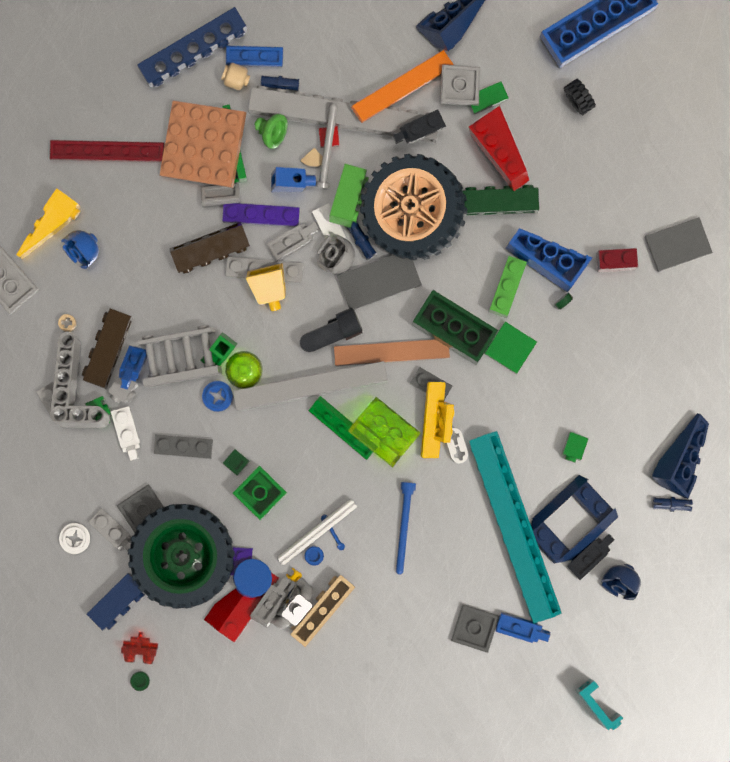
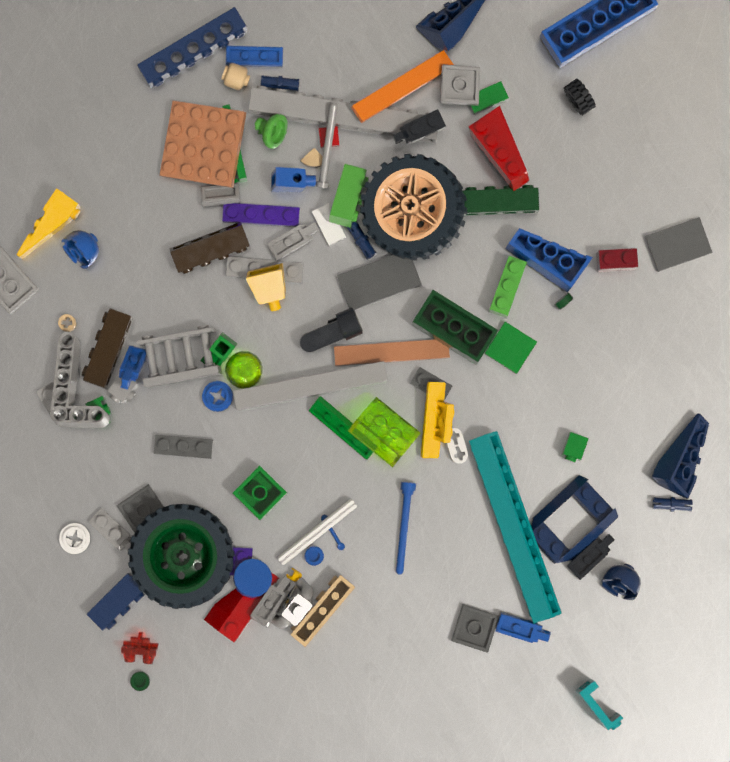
dark red tile [50,140,165,162] -> none
white hinge [111,406,140,461] -> none
dark green plate [223,449,250,476] -> none
light grey cylinder [317,234,355,274] -> none

